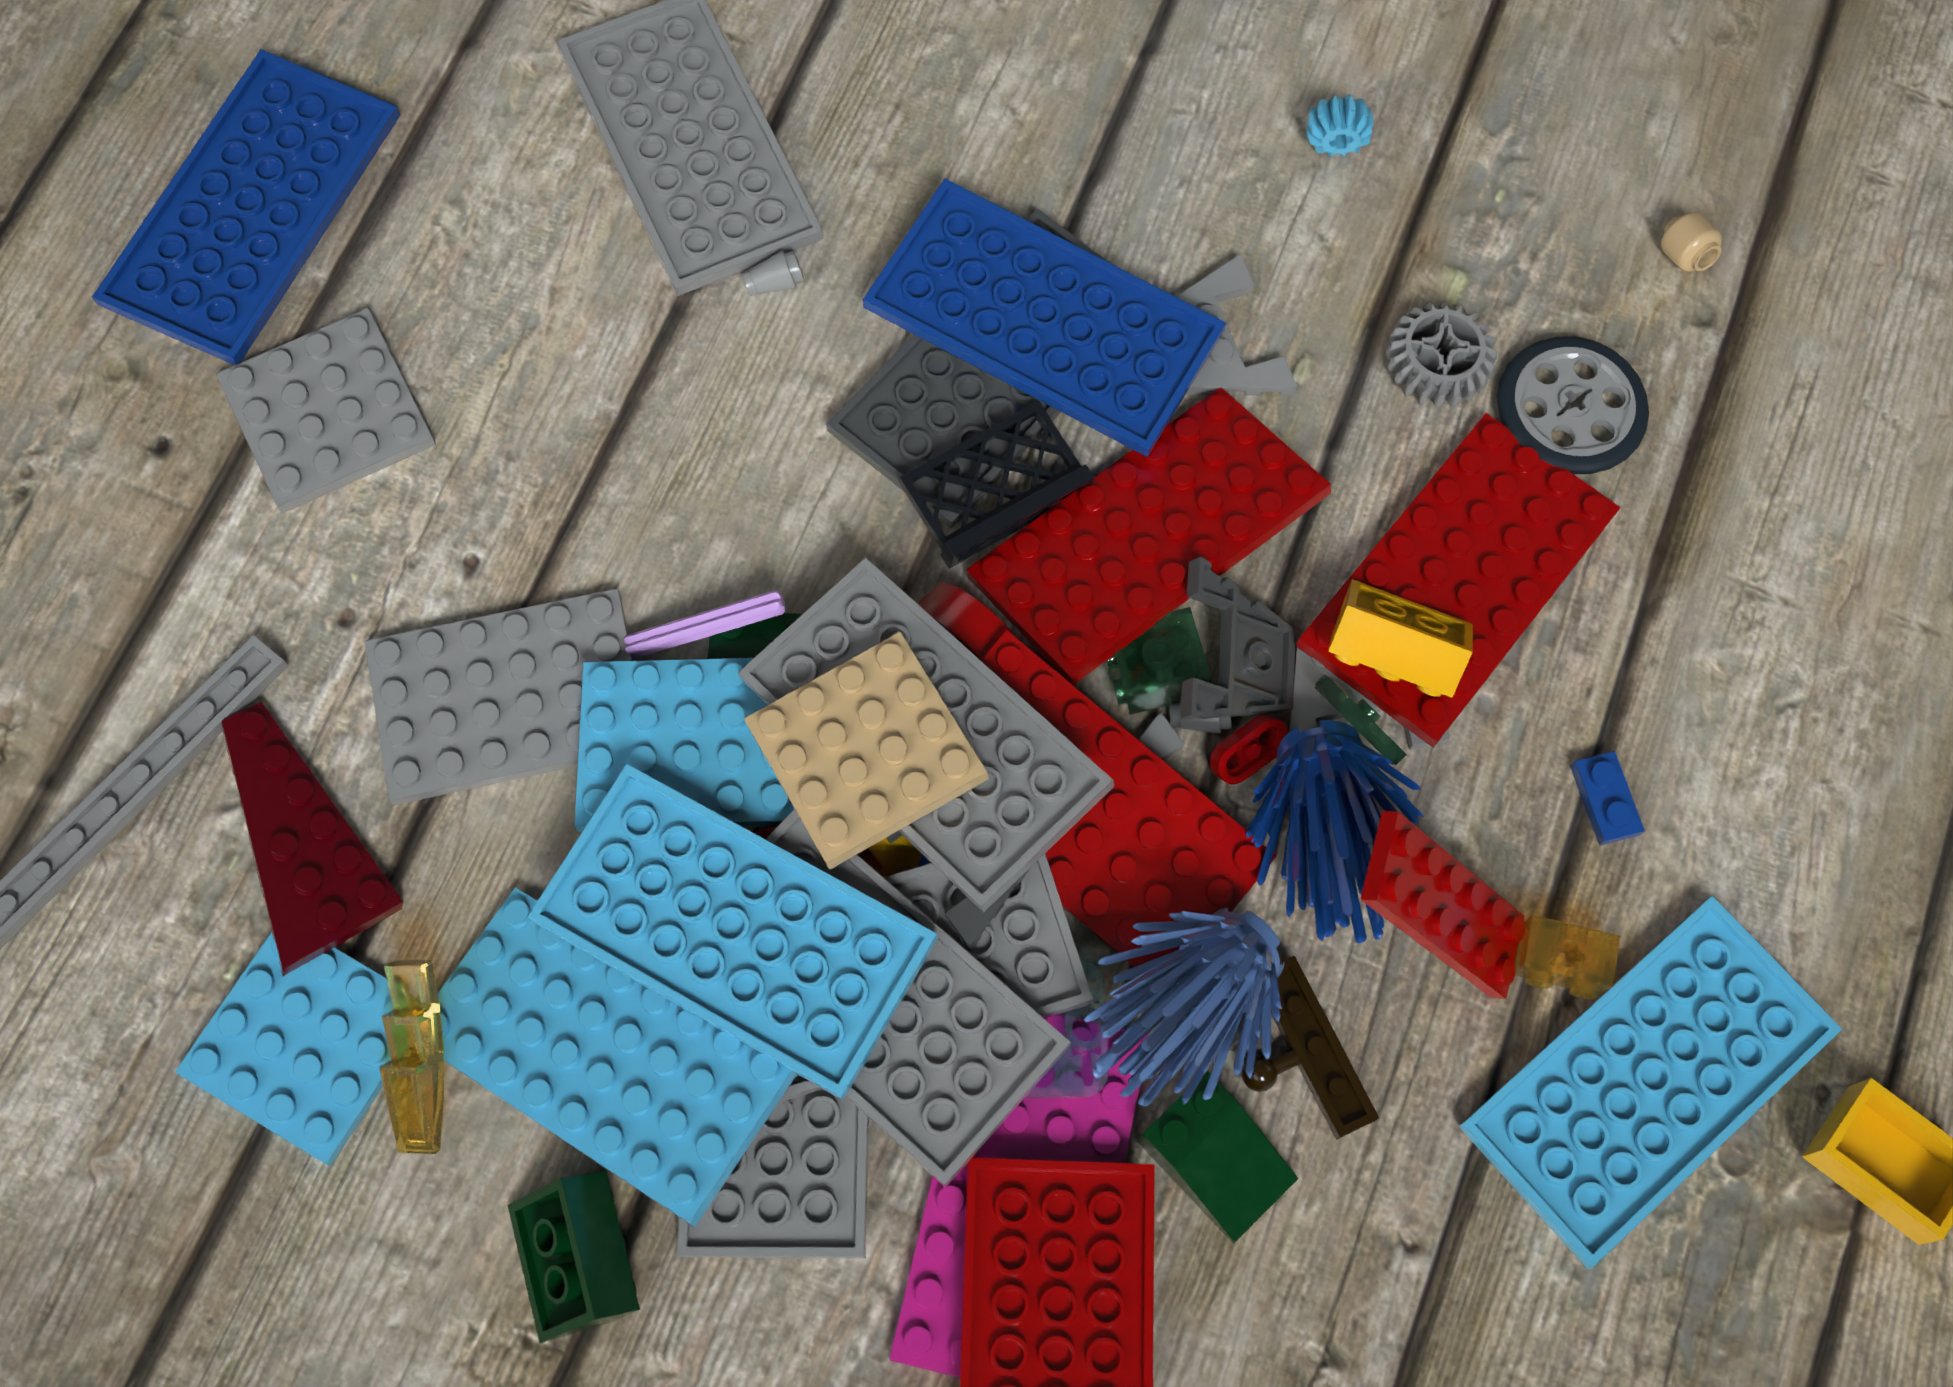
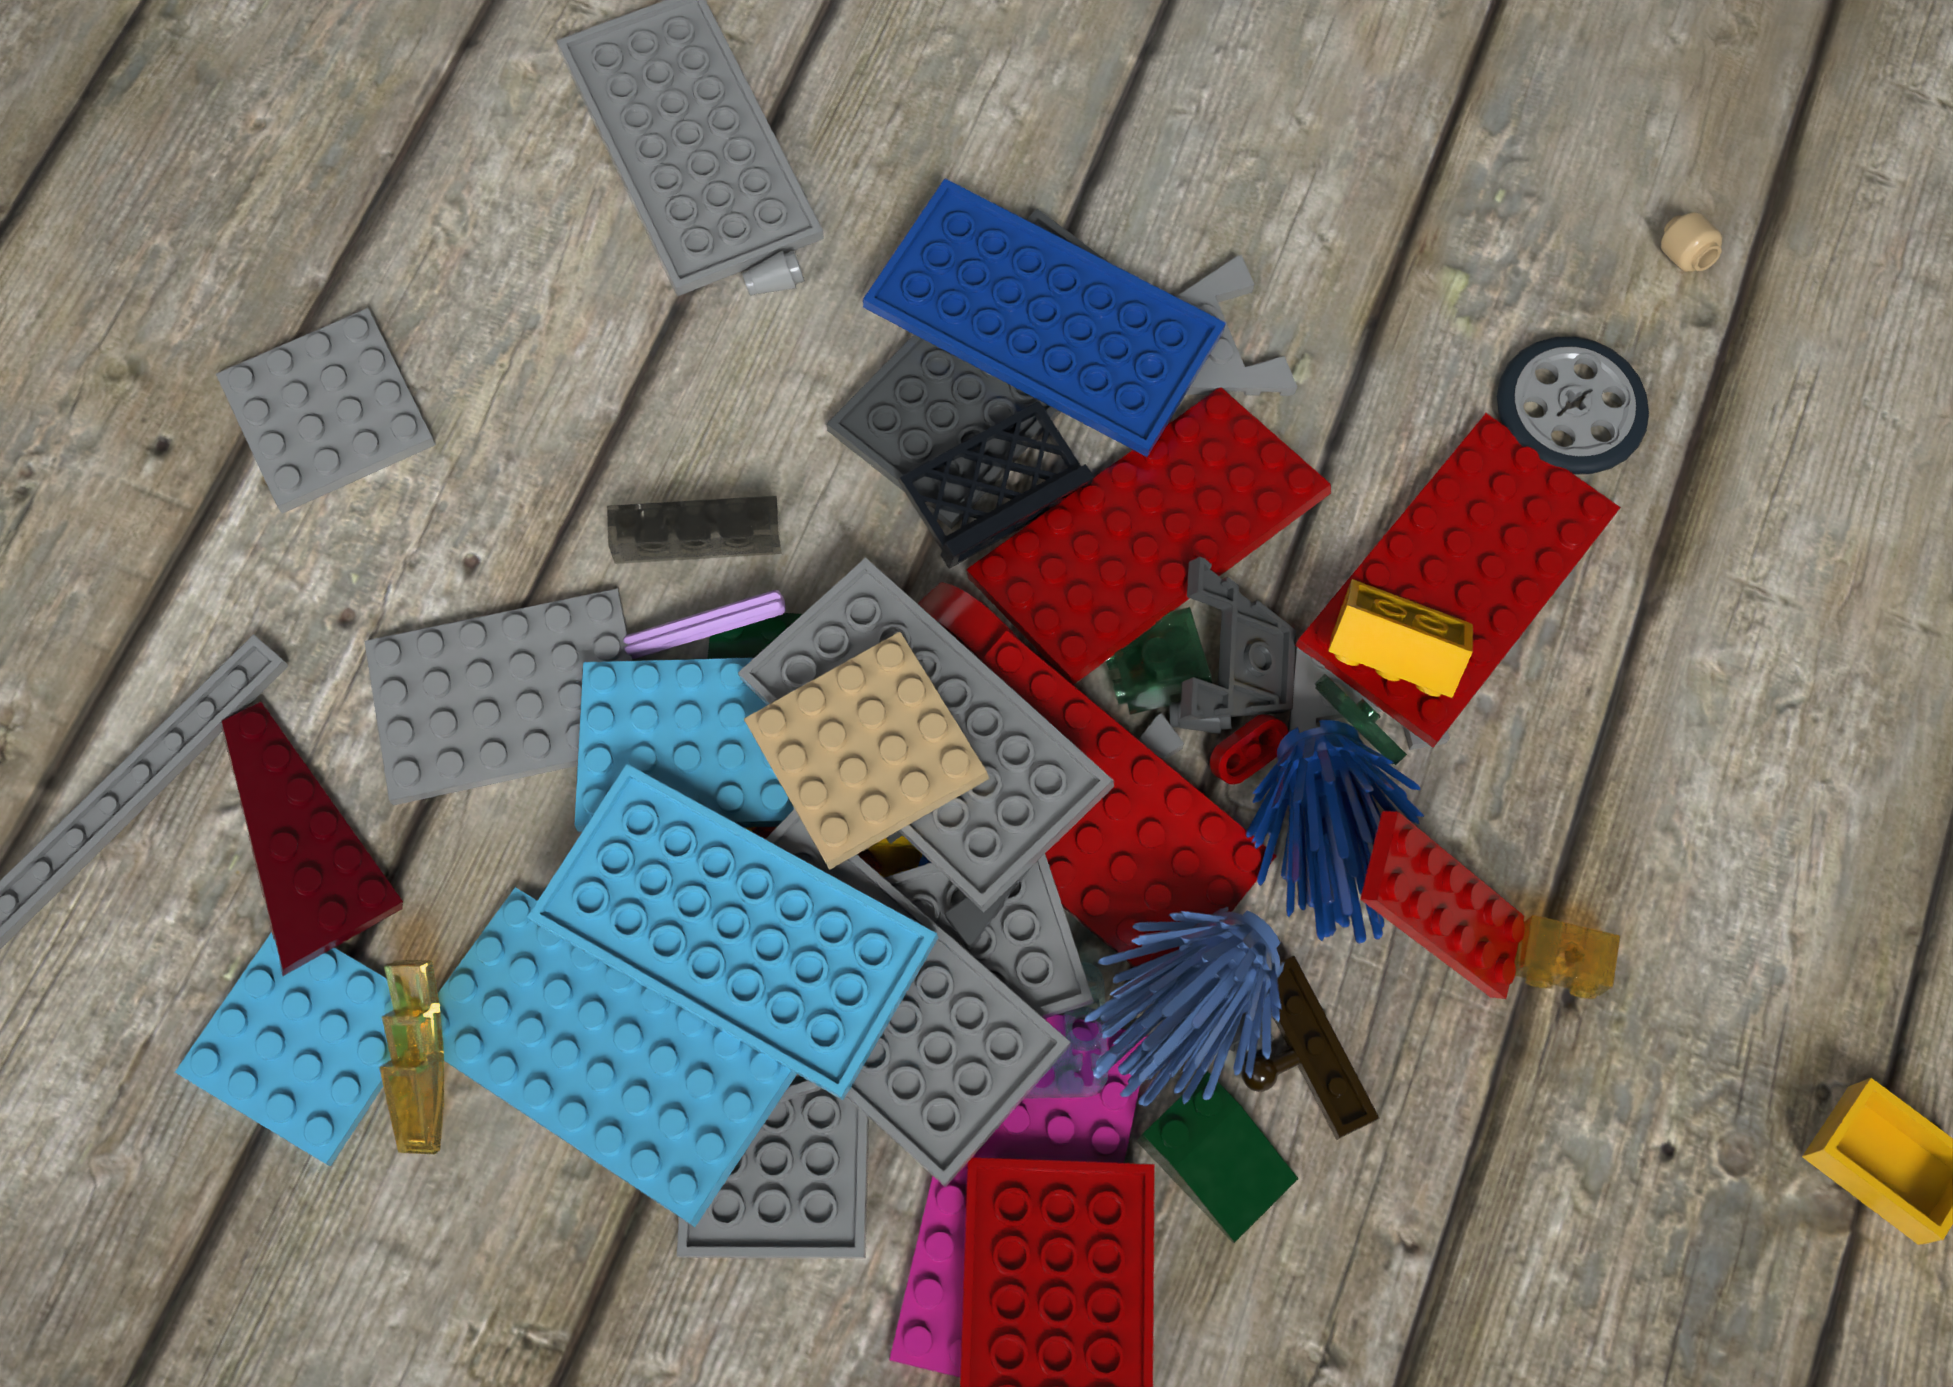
blue plate [92,49,400,365] -> none
dark green slope [507,1171,640,1344] -> none
medium azure gear [1306,94,1374,158] -> none
light grey gear [1386,300,1497,408] -> none
medium azure plate [1458,896,1842,1269] -> none
blue plate [1570,751,1645,846] -> none
none -> clear smoke brick [607,496,782,564]

